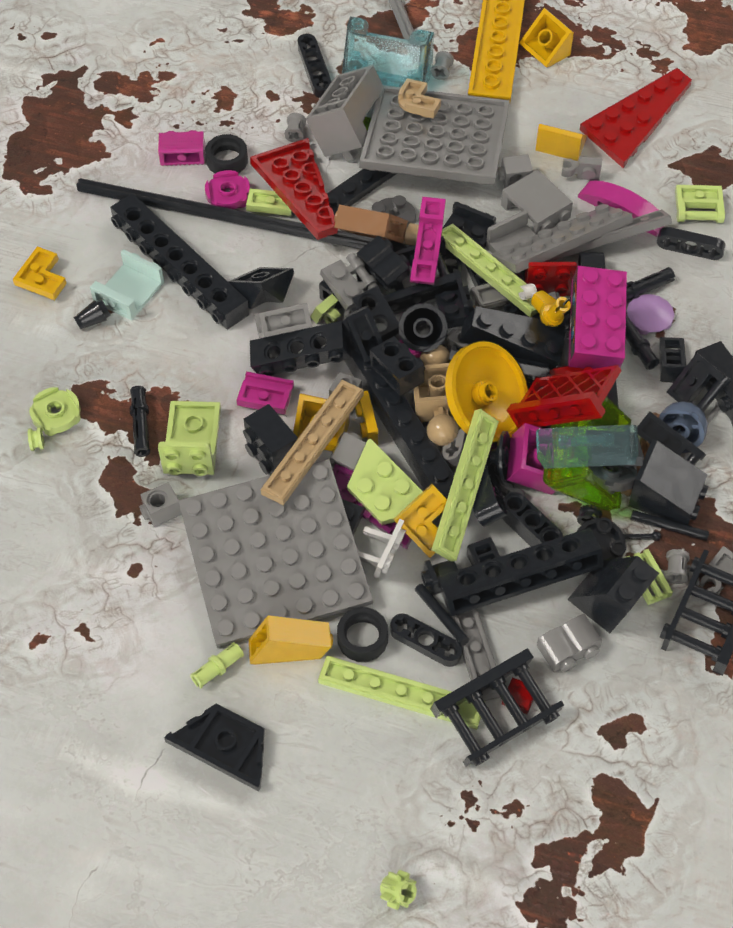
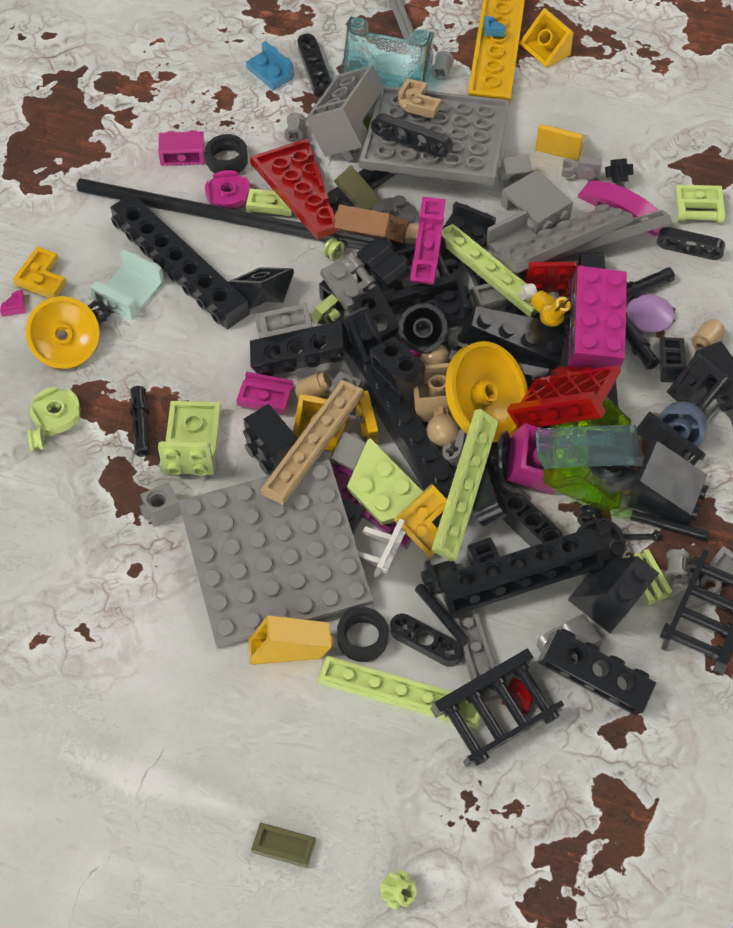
black wing [164,703,265,792] -> none
yellowish green pin [190,642,244,689] -> none
red wing [579,68,692,168] -> none
none -> dark pink tile [0,290,26,317]
none -> yellow dish [25,296,99,369]
none -> dark azure bracket [246,41,293,90]
none -> olive tile [251,822,316,868]
none -> tan brick [295,372,333,399]
none -> yellowish green bush [323,237,345,261]
none -> olive tile [334,165,381,210]
none -> black beam [371,113,453,158]
none -> dark azure tile [484,16,506,37]
none -> black brick [537,629,657,715]
none -> black gear [605,158,634,183]
none -> tan brick [691,319,725,351]

